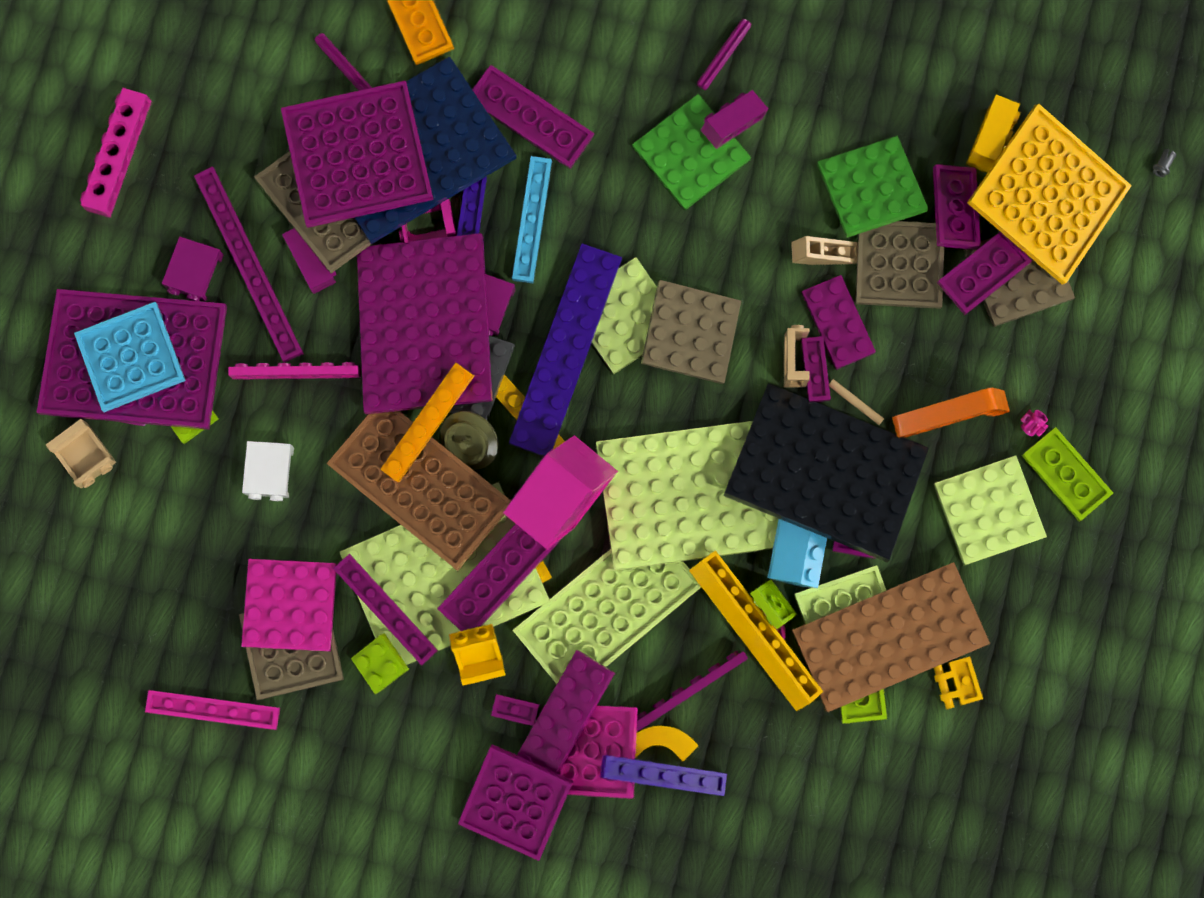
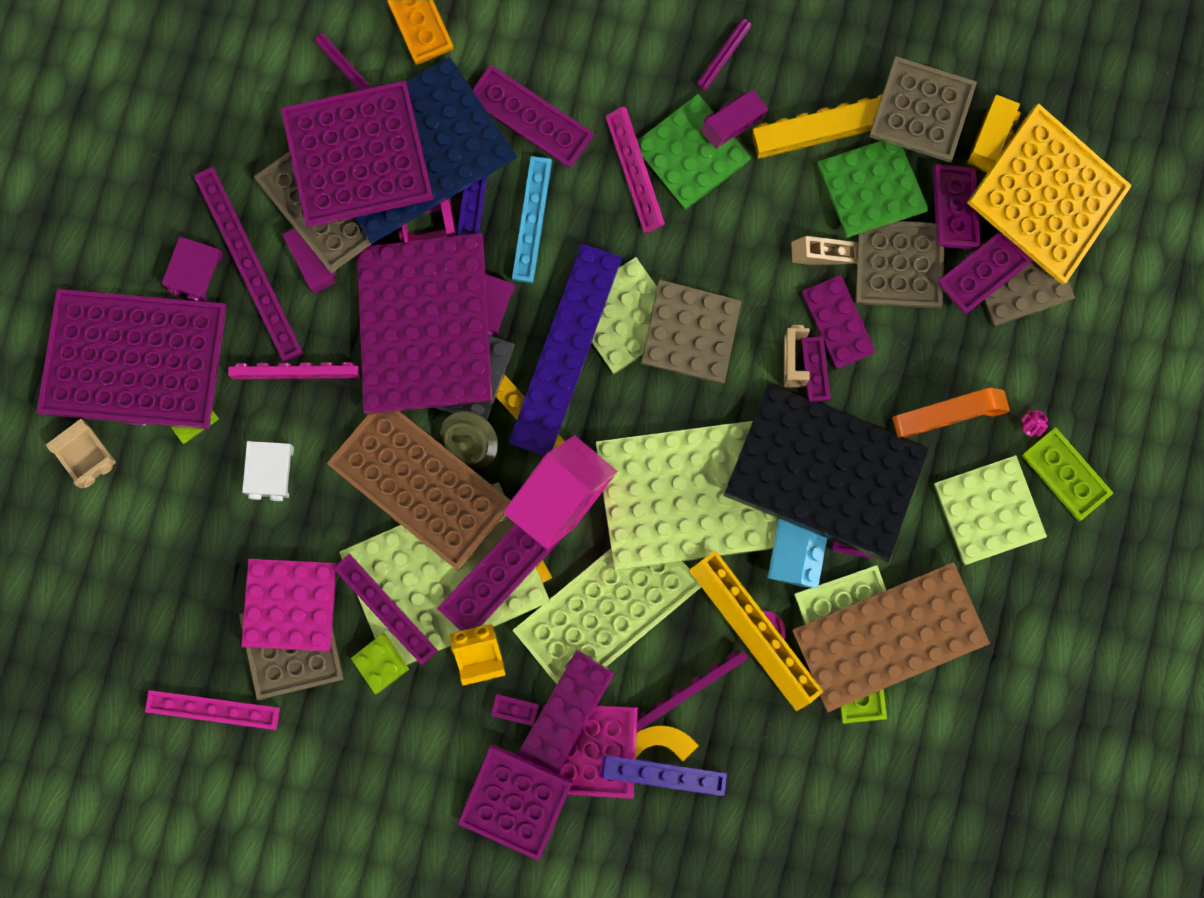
medium azure plate [74,302,186,412] -> none
dark pink brick [80,88,151,218] -> none
light orange plate [380,363,475,482] -> none
lime plate [750,580,797,629] -> none
tan bar [829,379,884,425] -> none
yellow plate [934,656,983,709] -> none
dark grey pin [1153,149,1177,177] -> none
none -> dark pink plate [606,107,665,233]
none -> yellow brick [752,94,883,159]
none -> dark tan plate [869,56,977,163]

